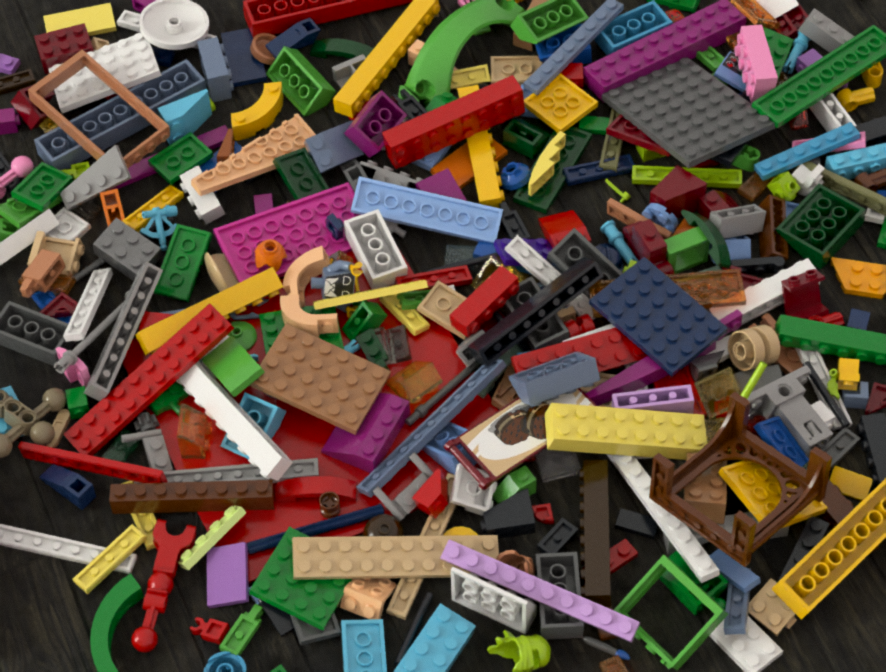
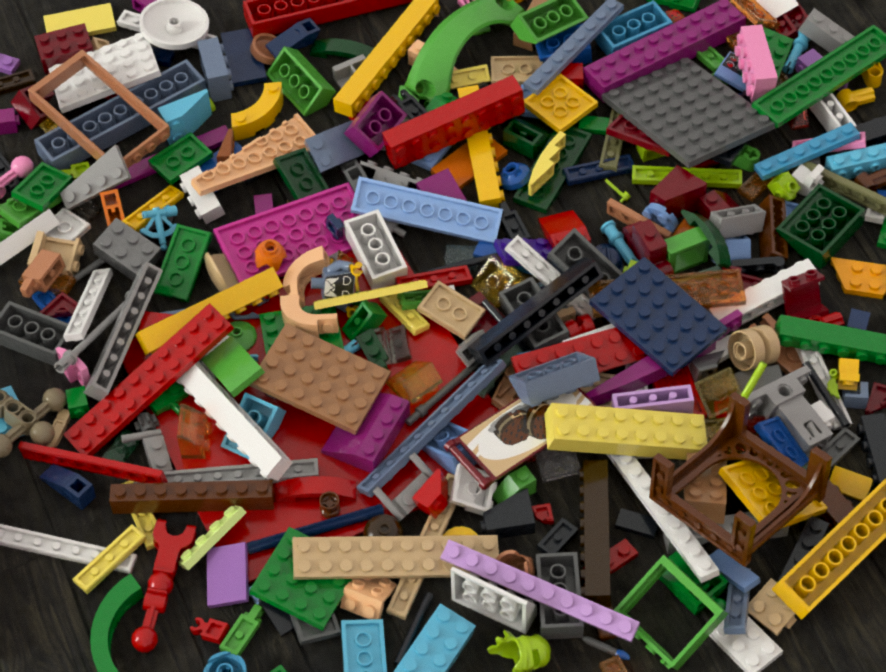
red brick [449,266,519,337] -> none

